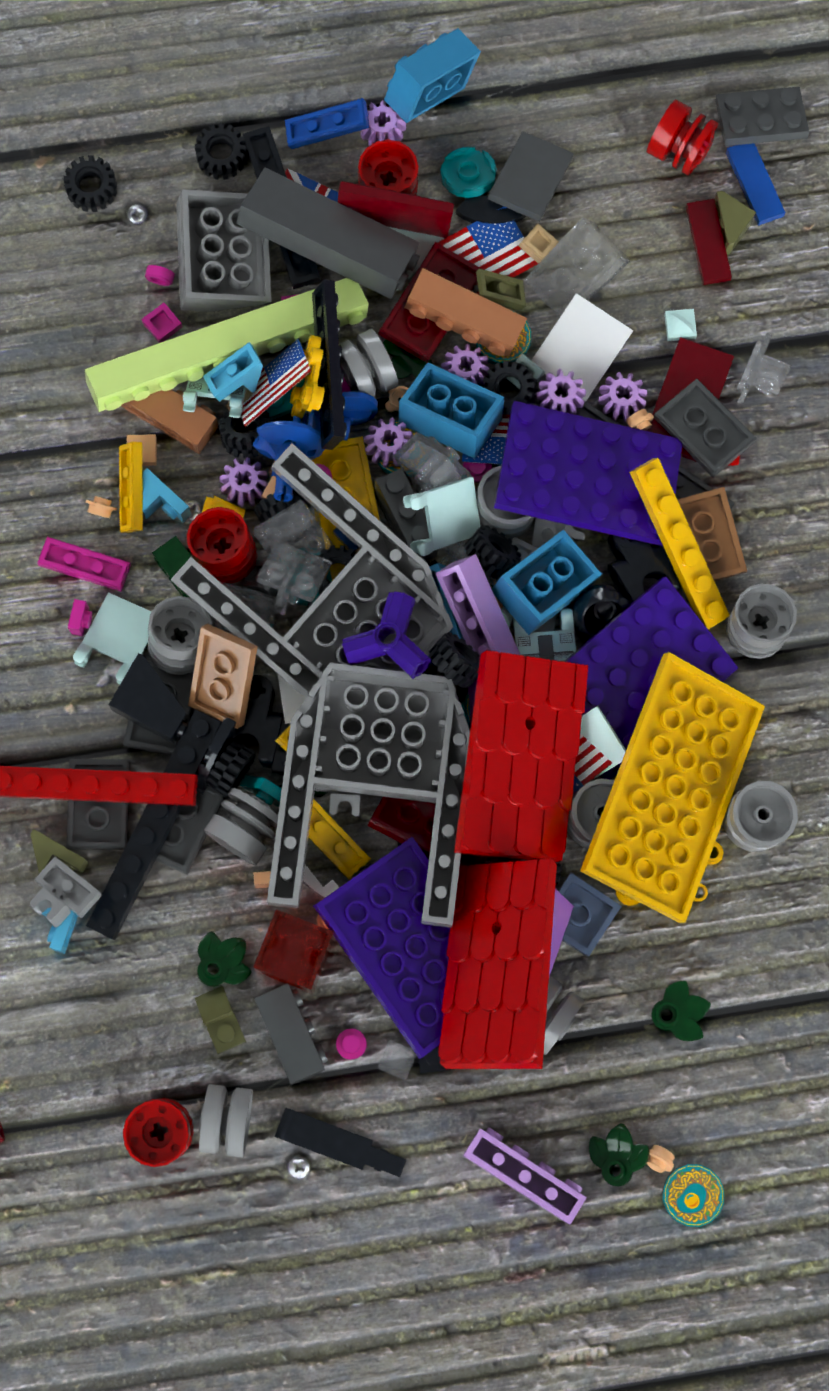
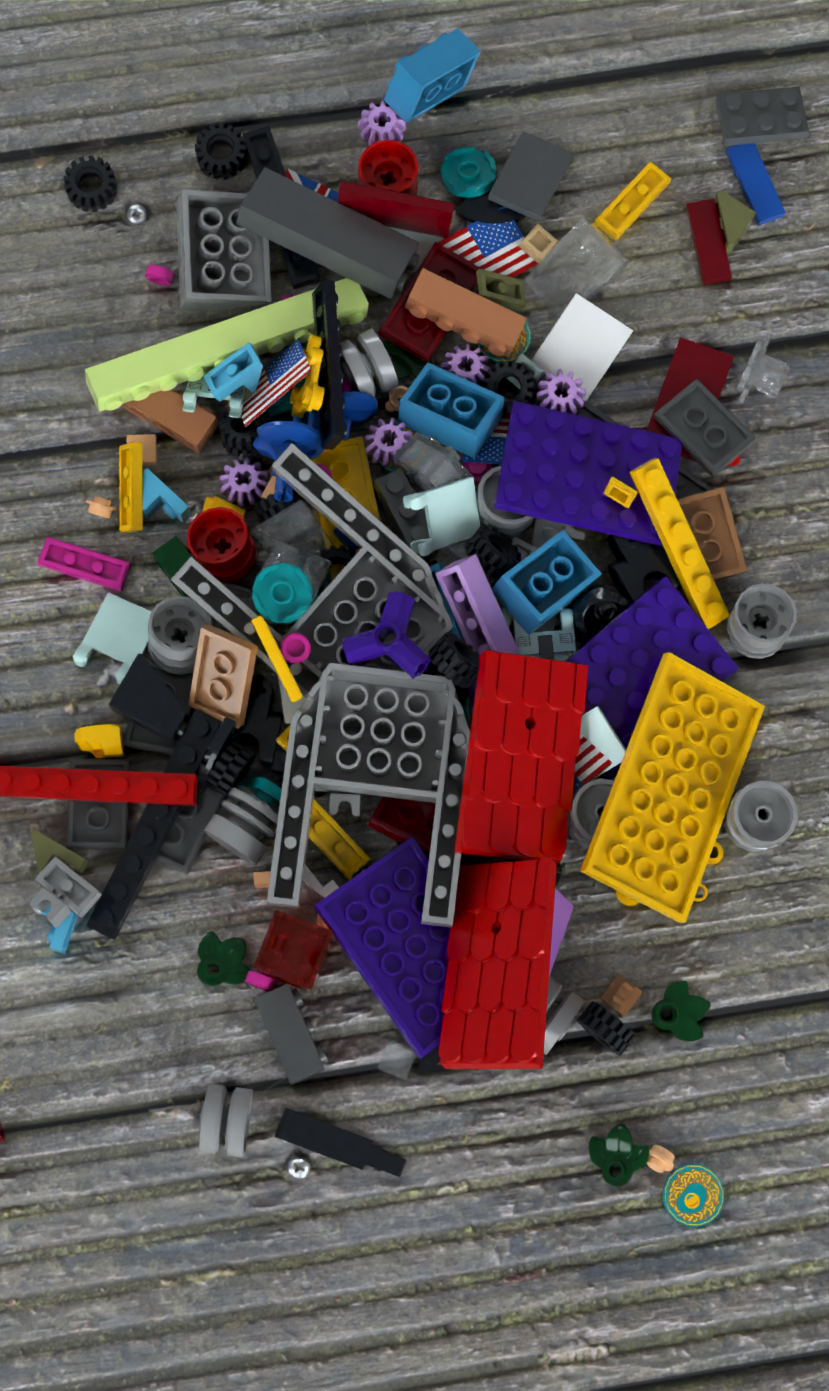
dark pink plate [68,599,93,636] -> none
red wheel [123,1098,194,1167] -> none
dark pink plate [141,303,183,343] -> none
olive slope [195,986,246,1055] -> none
blue tile [285,98,370,149] -> none
dark pink plate [336,1029,367,1060] -> none
lavender brick [463,1127,587,1225] -> none
sand blue plate [559,873,621,957] -> none
lavender gear [598,372,647,422] -> none
light nougat plate [626,409,654,431] -> none
red wheel [646,99,718,176] -> none
light aqua tile [664,309,697,341] -> none
none -> yellow rock [74,724,124,759]
none -> dark pink tile [245,971,277,992]
none -> yellow tile [251,615,303,703]
none -> teal tile [252,563,313,624]
none -> dark pink tile [280,633,311,664]
none -> black tyre [577,1001,636,1056]
none -> yellow tile [594,161,672,241]
none -> medium nougat tile [600,973,643,1017]
none -> yellow slope [603,476,638,508]

